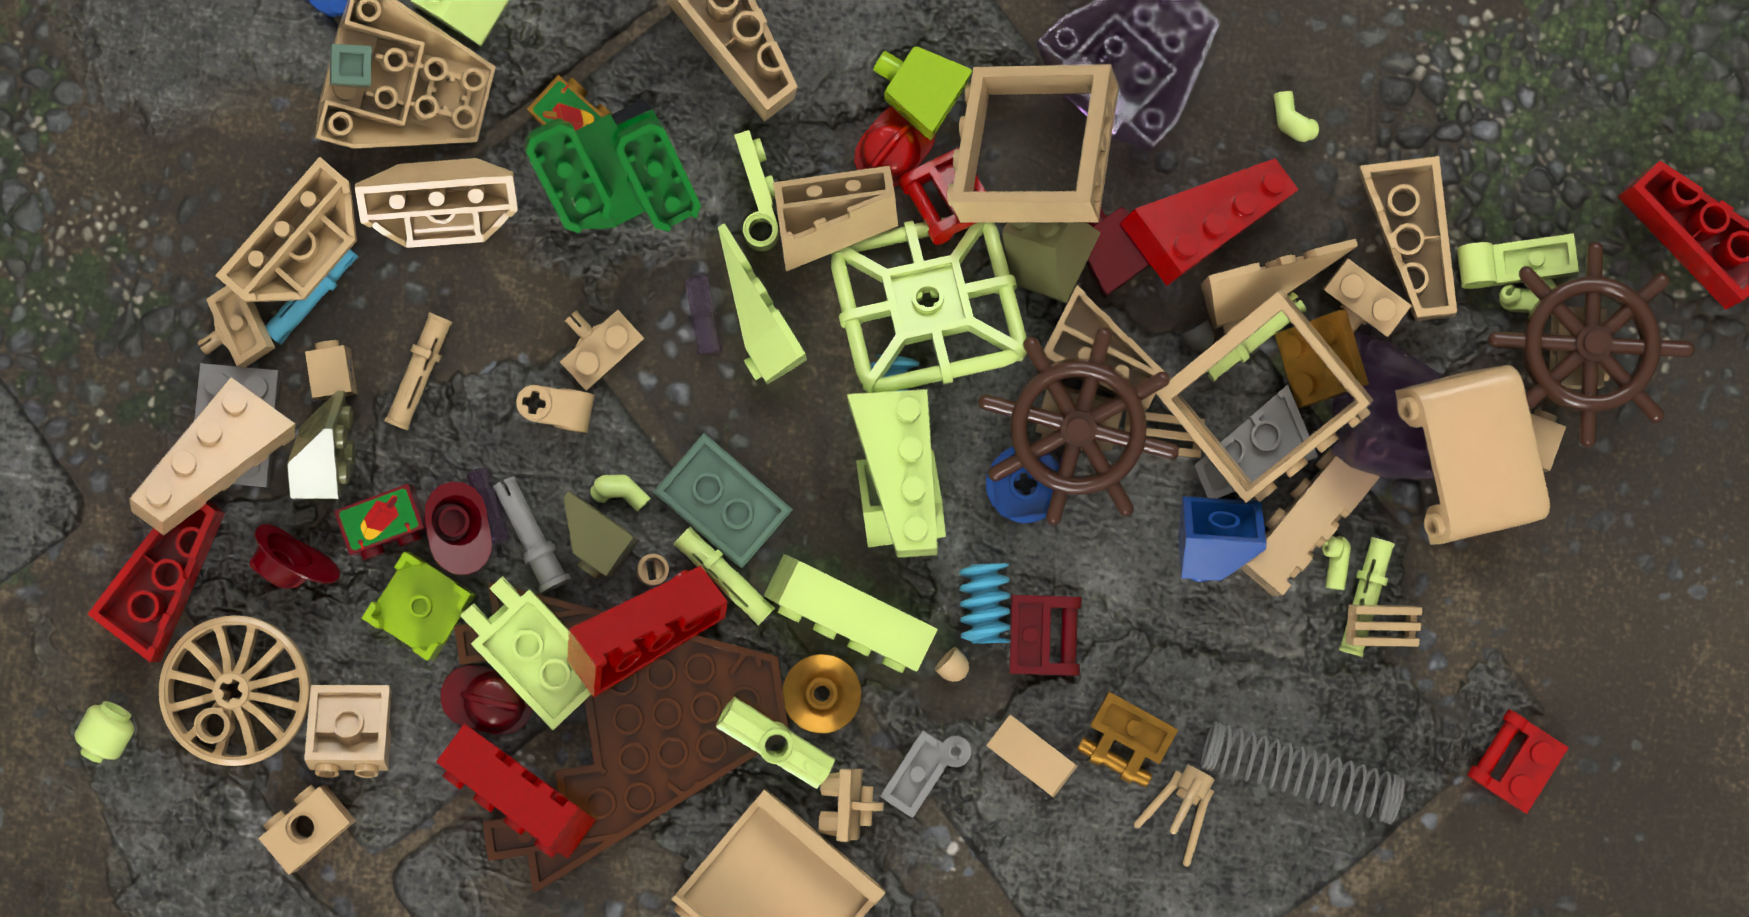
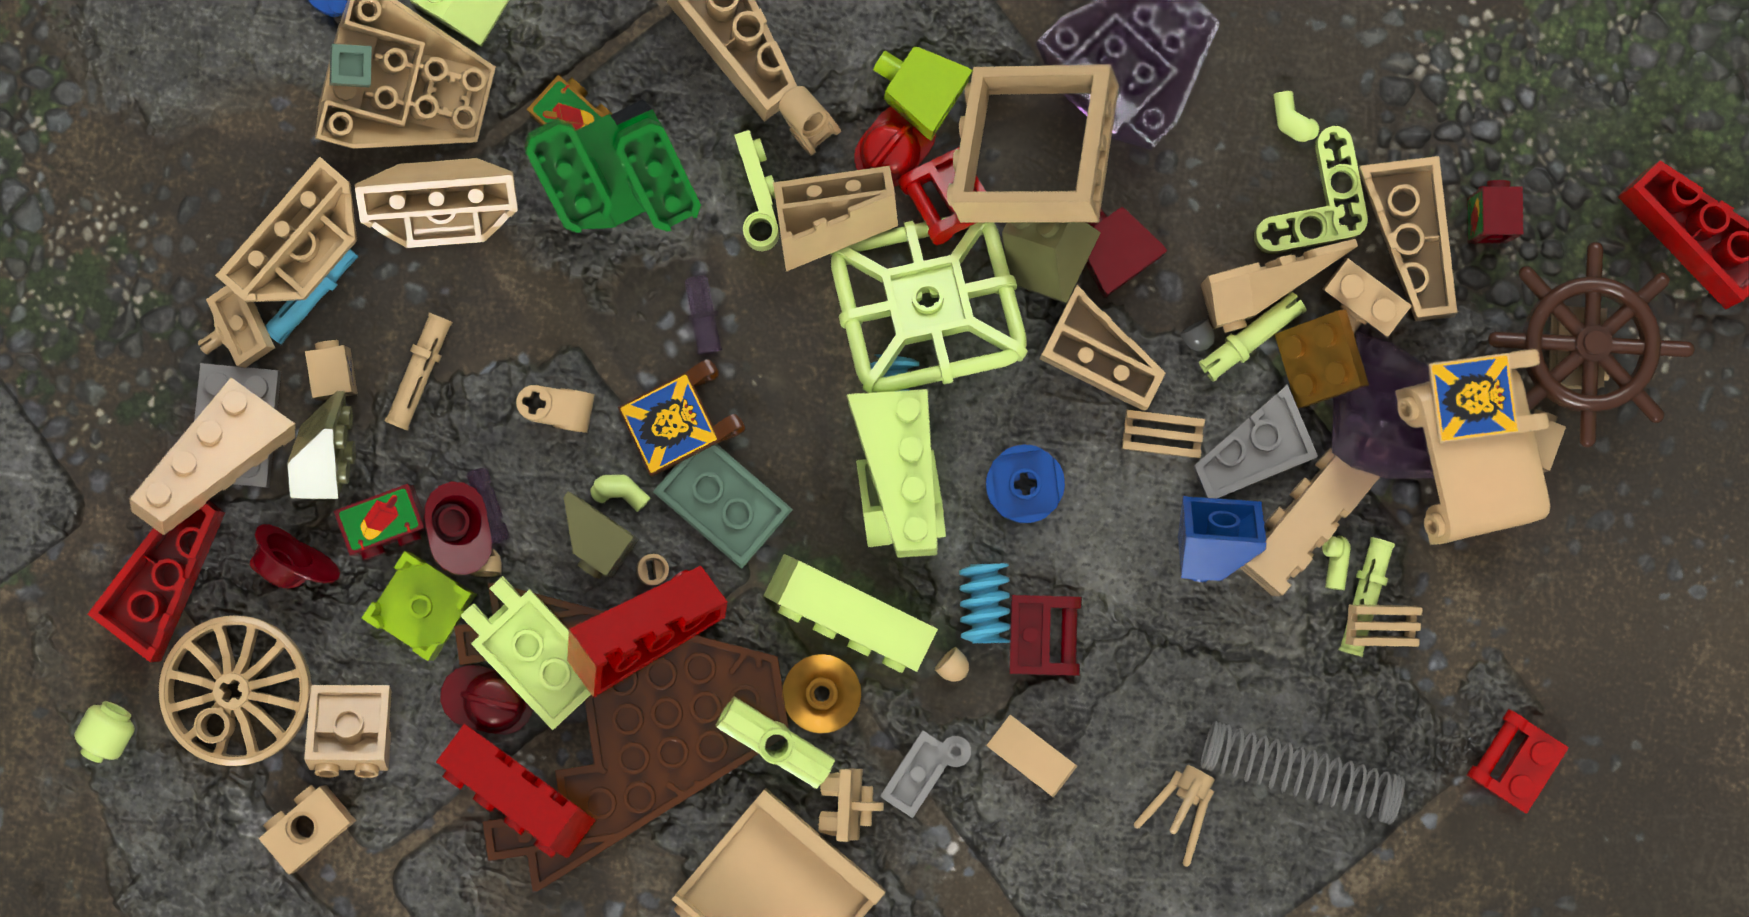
light grey pin [492,476,572,595] -> none
tan plate [560,310,644,391] -> none
yellowish green pin [673,526,775,626] -> none
yellowish green wedge [718,223,807,384] -> none
reddish brown brick [978,327,1179,525] -> none
pearl gold plate [1076,691,1178,788] -> none
red wedge [1120,158,1299,286] -> none
tan window [1155,289,1374,503] -> none
yellowish green plate [1457,233,1579,289] -> none
yellowish green arm [1499,279,1557,313] -> none
none -> tan hinge [470,549,502,577]
none -> flag [618,359,745,477]
none -> tan piece [779,86,842,156]
none -> yellowish green beam [1254,126,1368,254]
none -> flag [1428,349,1549,443]
none -> dark red brick [1467,180,1523,244]

